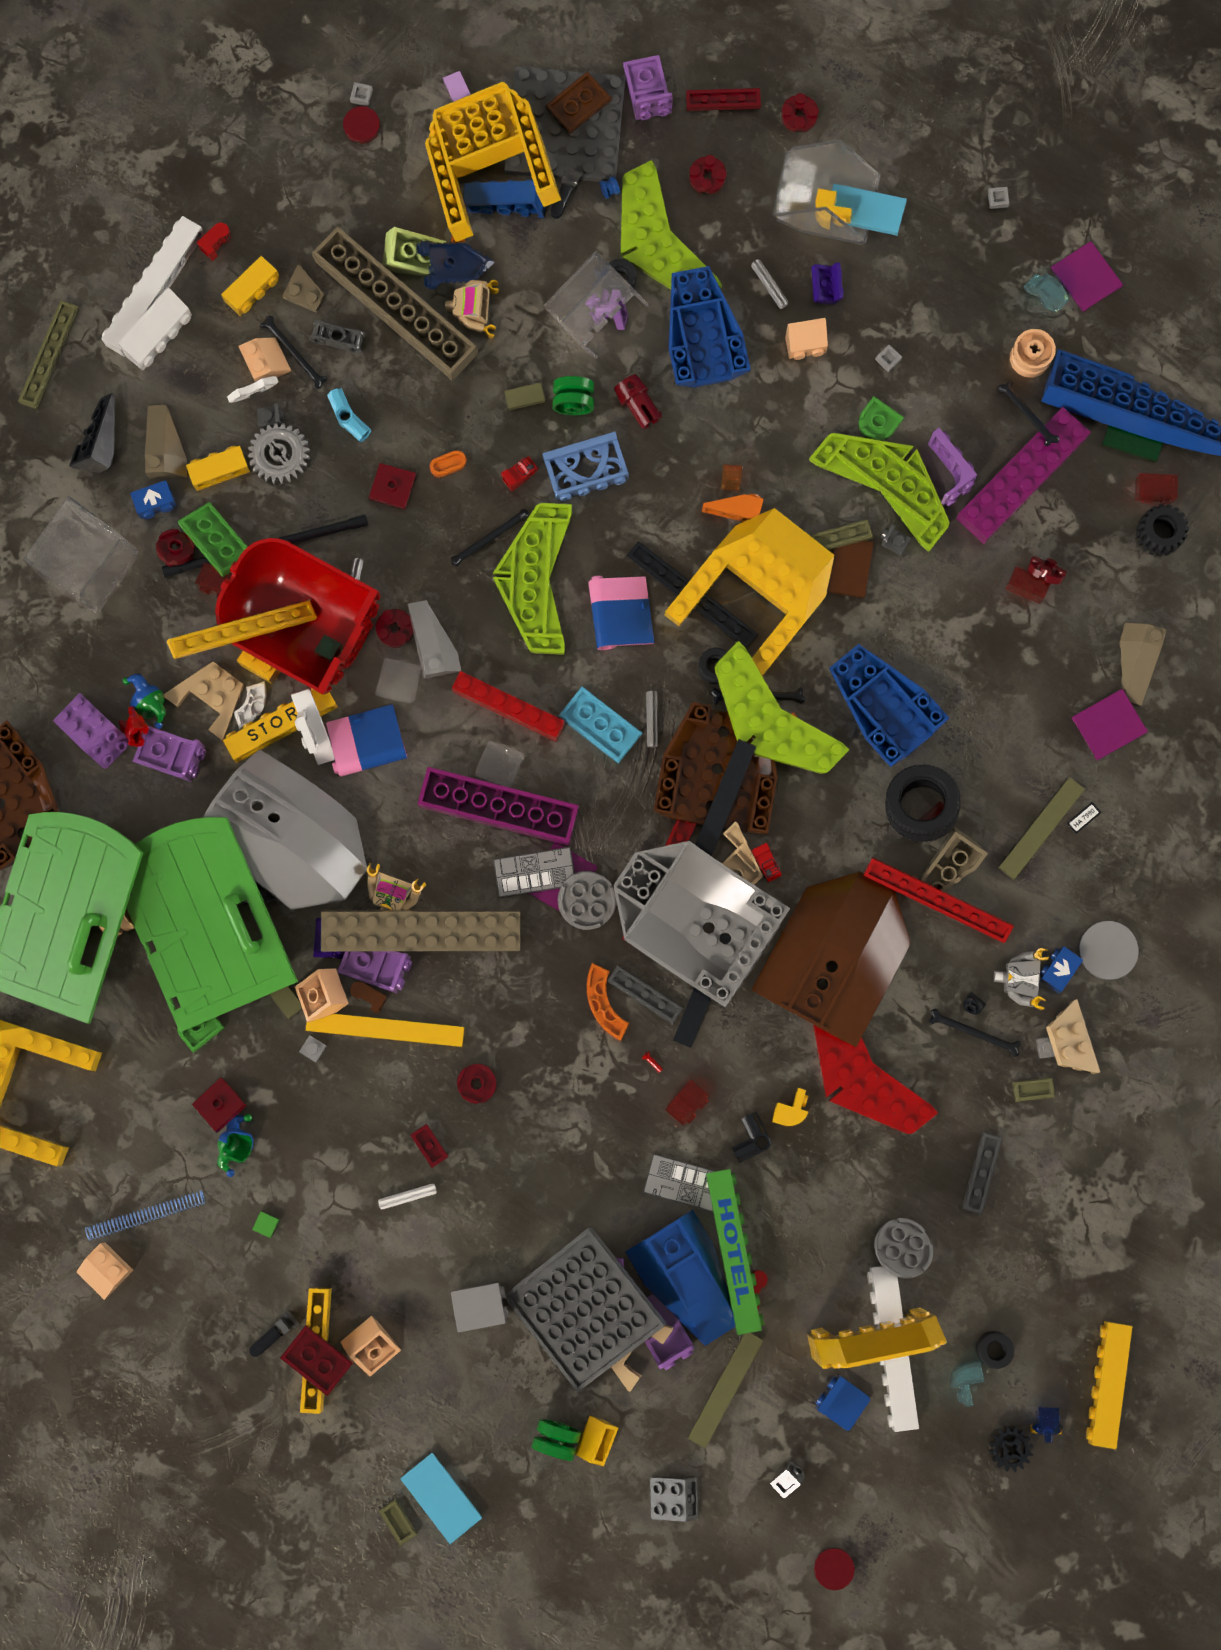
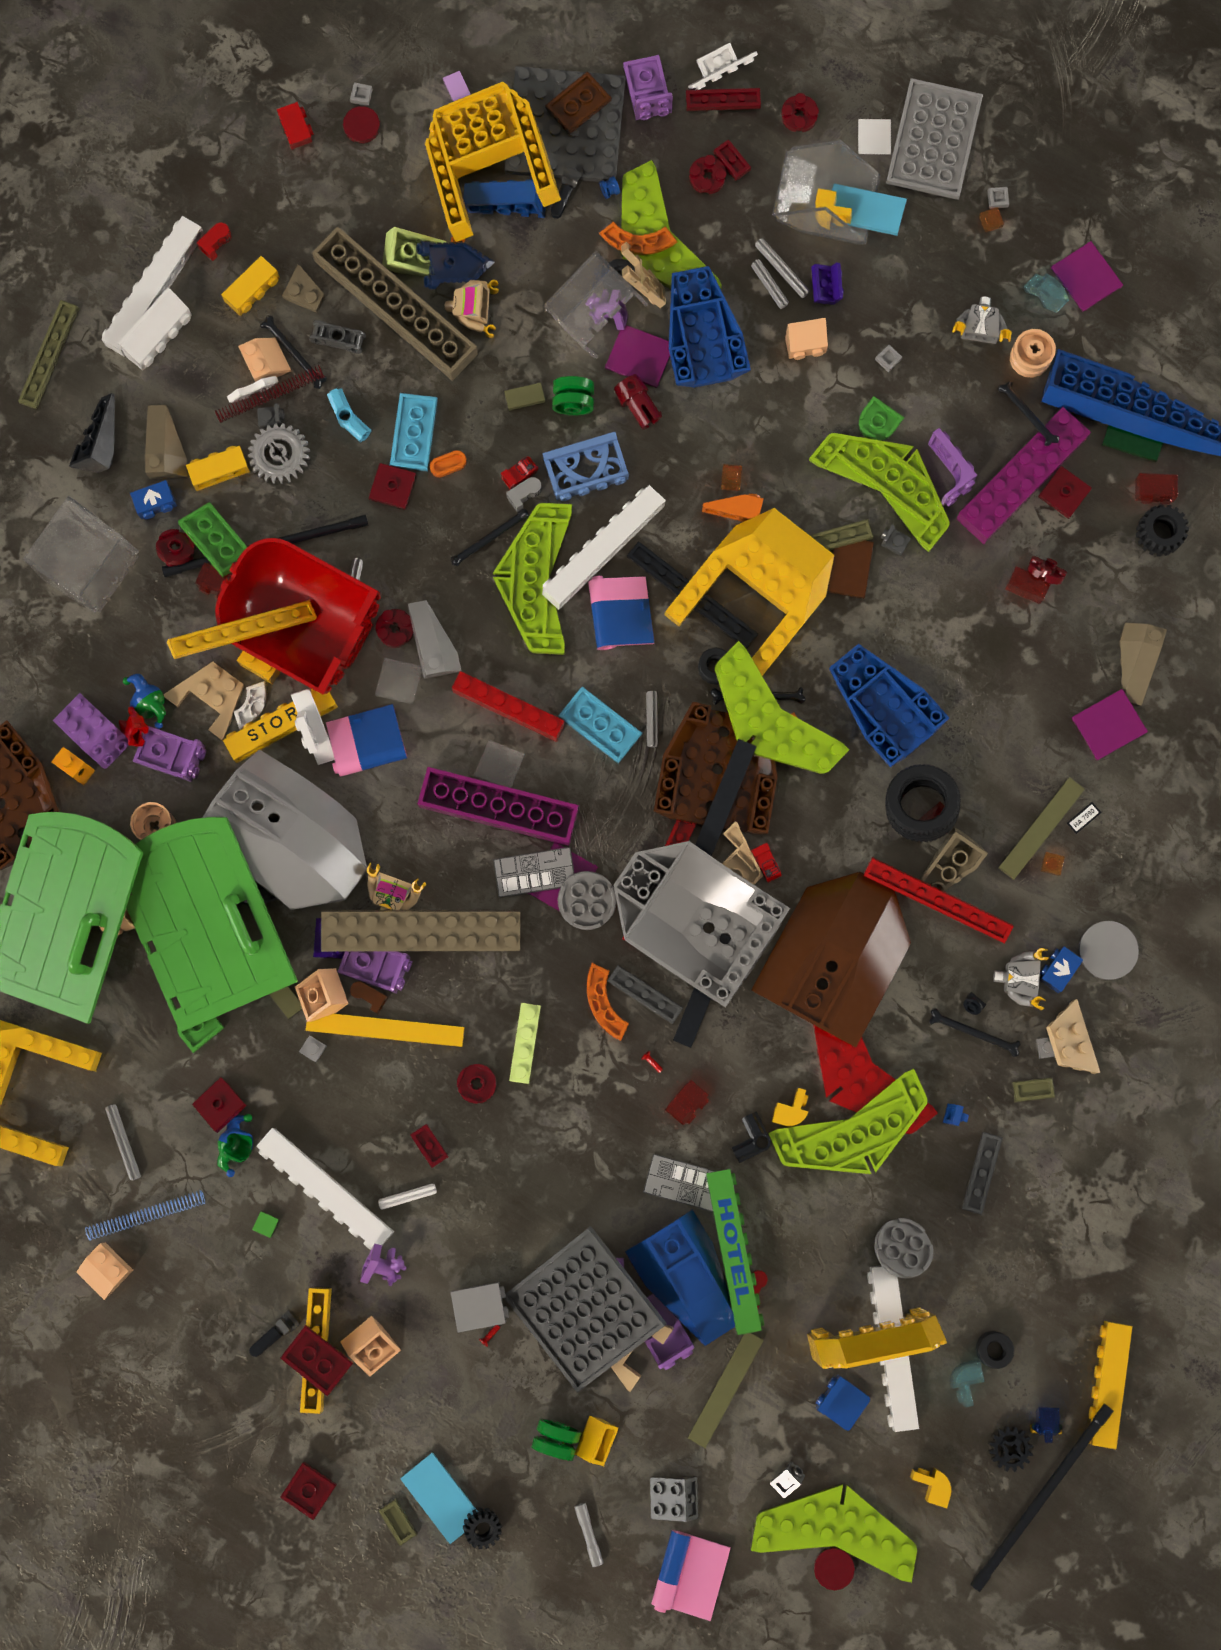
clear green brick [315,634,344,663] -> none
none -> light orange torso [52,747,96,786]
none -> light grey axle [105,1104,141,1181]
none -> light nougat wheel [130,802,177,841]
none -> dark red piece [215,365,324,423]
none -> white brick [256,1128,394,1250]
none -> red brick [277,102,314,150]
none -> dark red plate [280,1462,337,1520]
none -> medium lavender piece [360,1243,406,1286]
none -> medium azure tile [390,393,438,472]
none -> black tyre [463,1508,502,1549]
none -> red piece [479,1325,501,1347]
none -> light grey leg [506,477,541,513]
none -> yellowish green plate [509,1003,541,1084]
none -> white brick [542,485,666,610]
none -> light grey piece [574,1503,604,1567]
none -> orange tile [599,221,678,255]
none -> magenta piece [605,325,670,388]
none -> tan wing [621,242,666,308]
none -> bright pink door [651,1530,731,1621]
none -> white bracket [688,43,758,90]
none -> dark red plate [713,139,751,181]
none -> lime wing [751,1484,917,1583]
none -> light grey axle [755,238,809,298]
none -> lime wing [768,1069,928,1174]
none -> white sticker [858,119,891,154]
none -> light grey plate [886,78,983,200]
none -> yellow brick [910,1467,951,1508]
none -> blue tile [943,1104,969,1126]
none -> light grey torso [952,297,1012,344]
none -> black piece [970,1404,1114,1592]
none -> clear orange plate [979,207,1004,233]
none -> dark red plate [1038,466,1092,519]
none -> clear orange plate [1040,852,1065,876]

